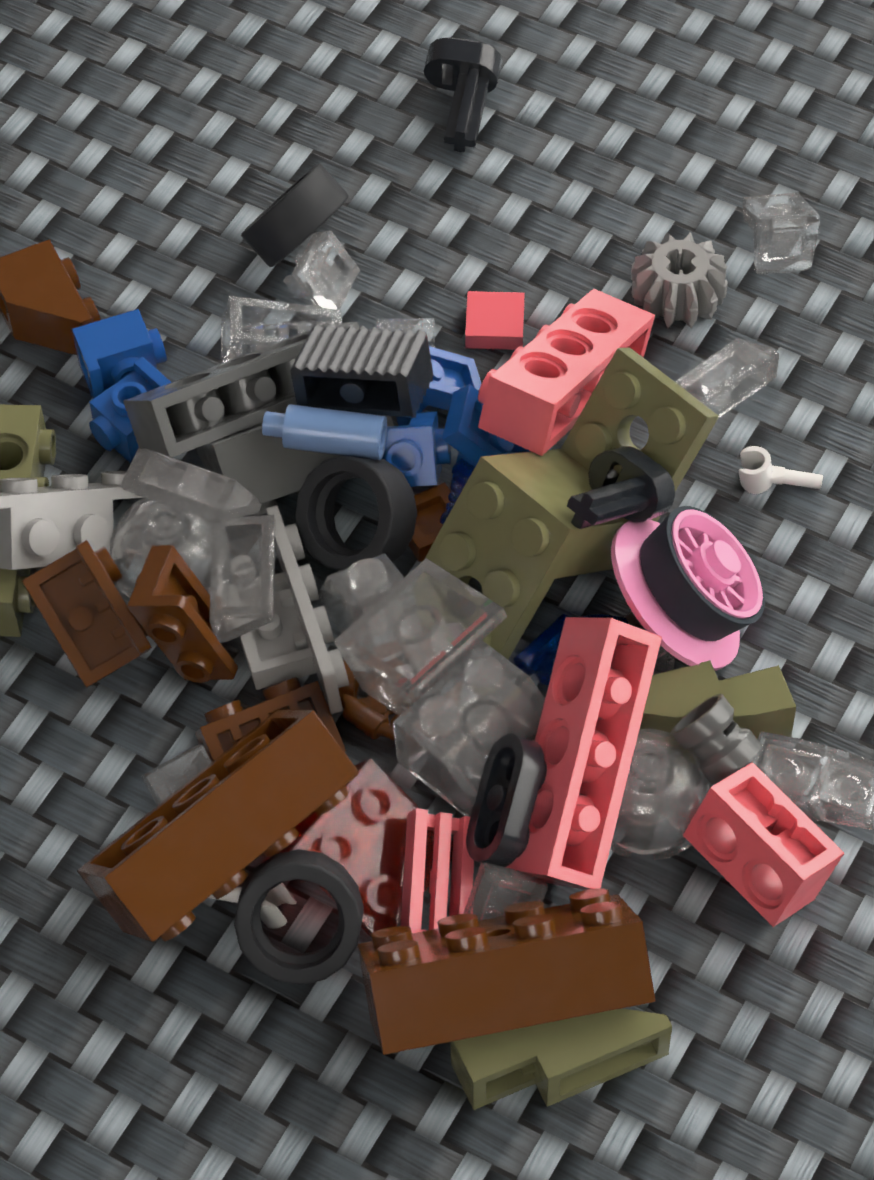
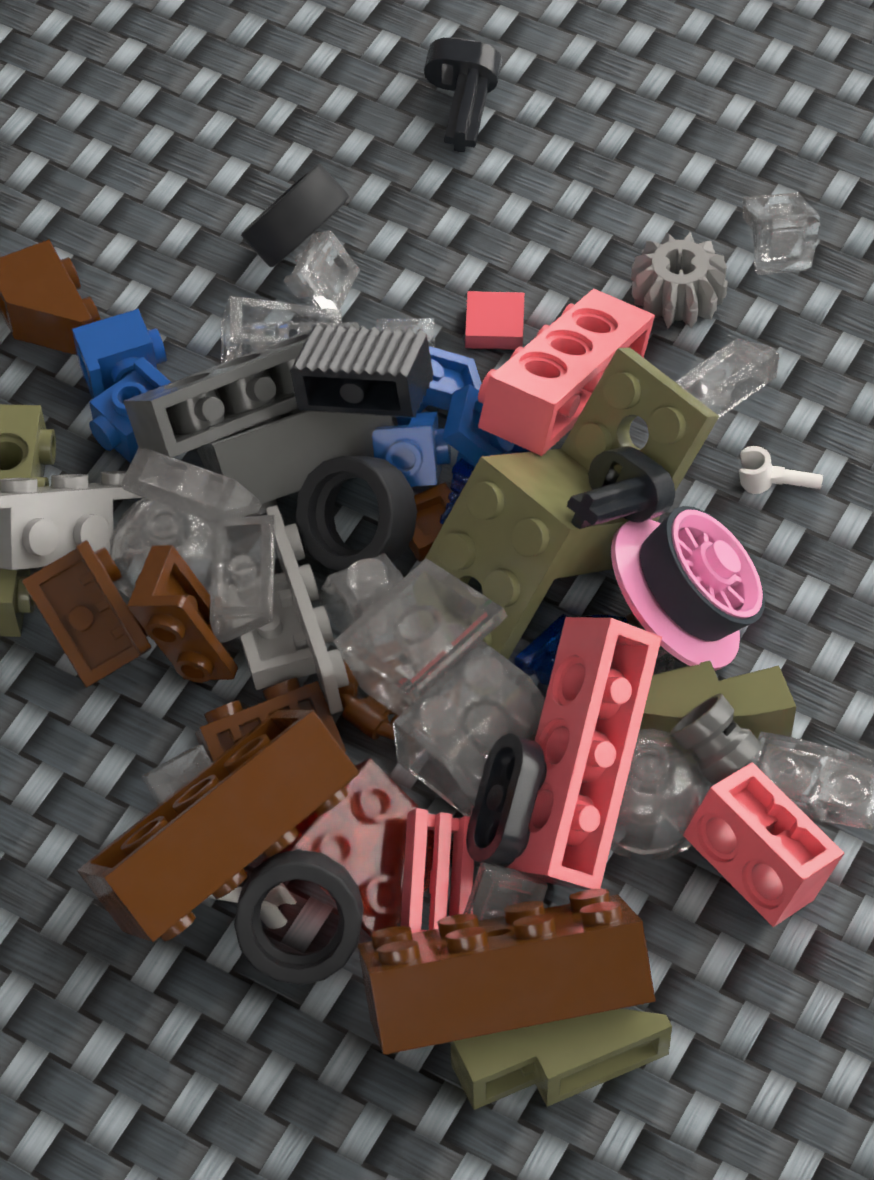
medium blue cylinder [262,404,387,460] -> none

